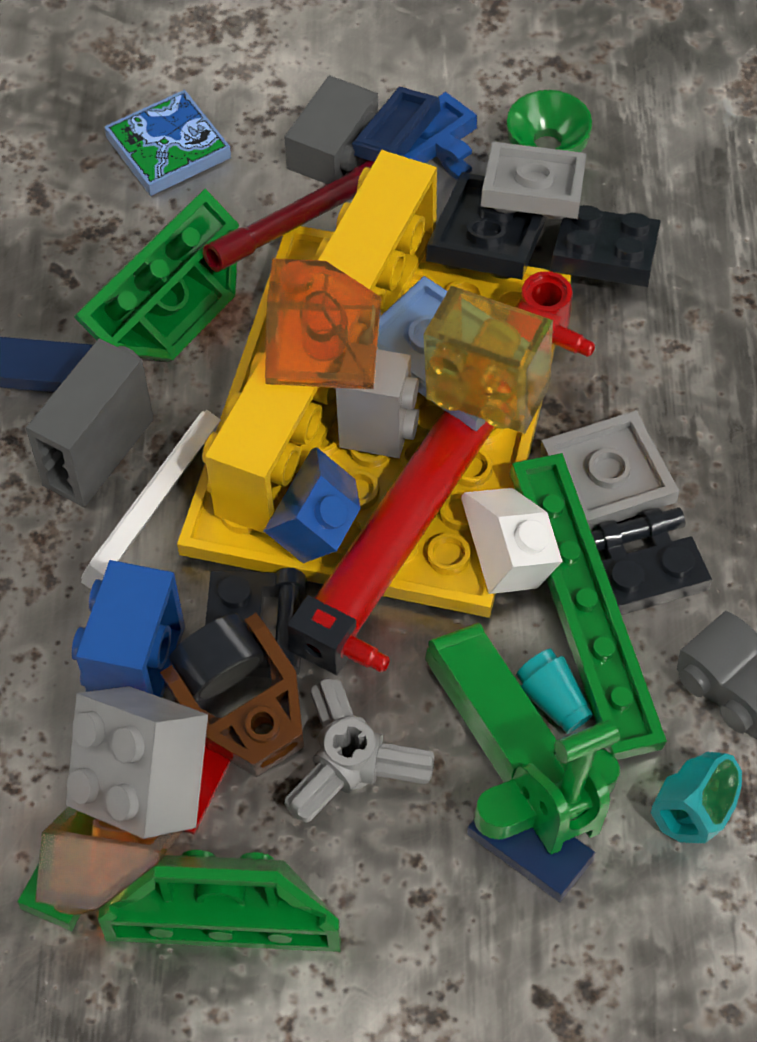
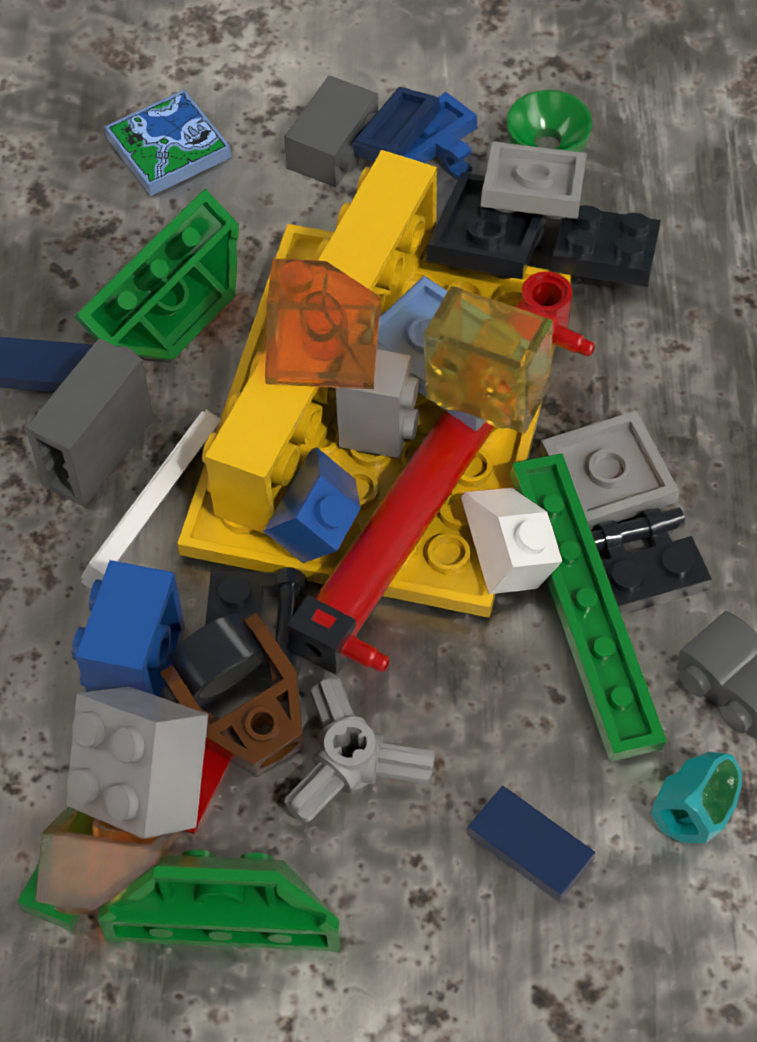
dark red piece [203,160,374,272] -> none
green piece [425,623,620,855] -> none
teal cone [516,648,594,734] -> none

